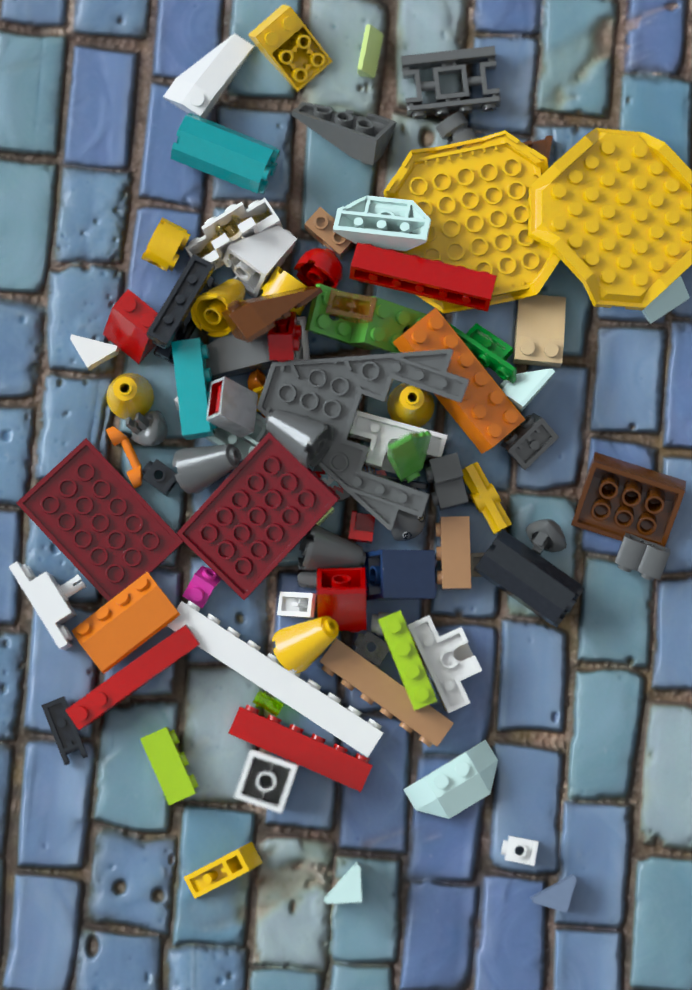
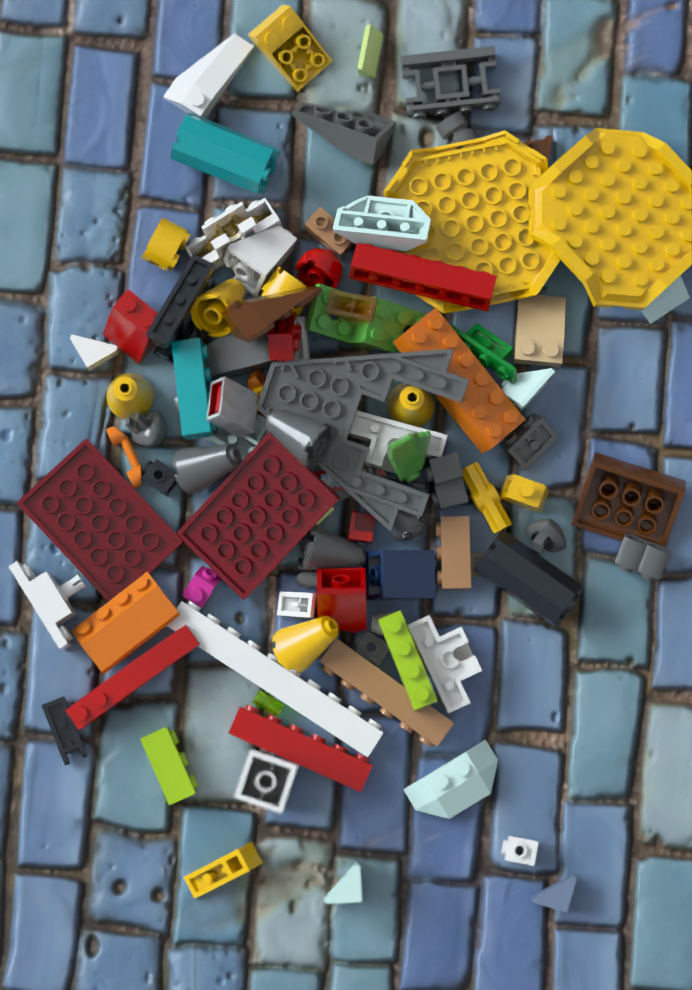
none -> yellow torso [499,474,549,514]

